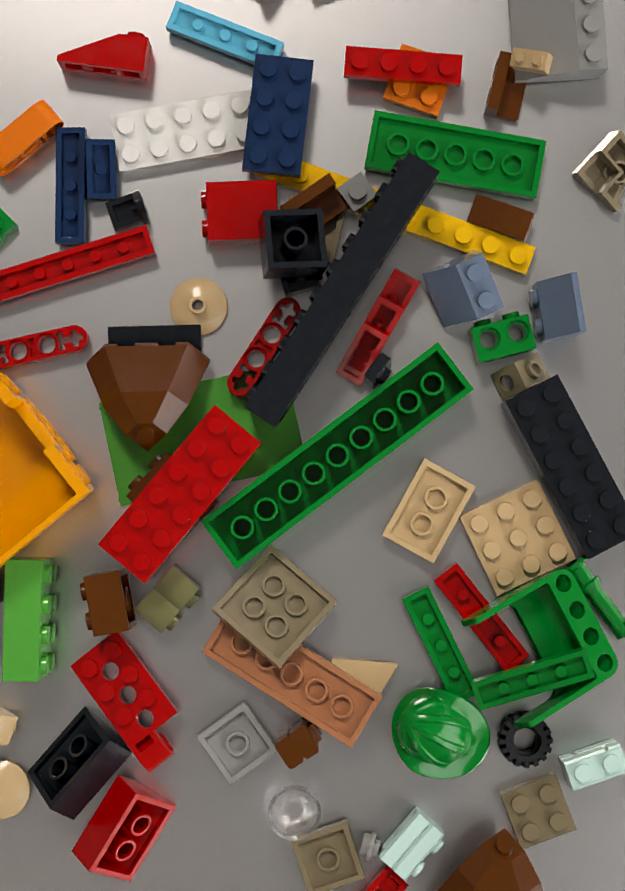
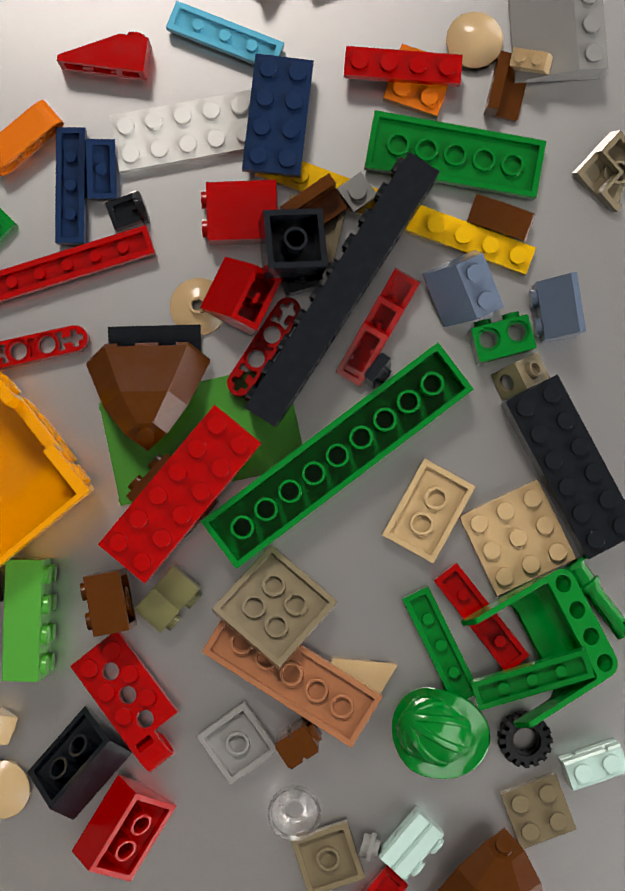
none -> red slope [199,257,282,335]
none -> tan dish [446,11,503,69]

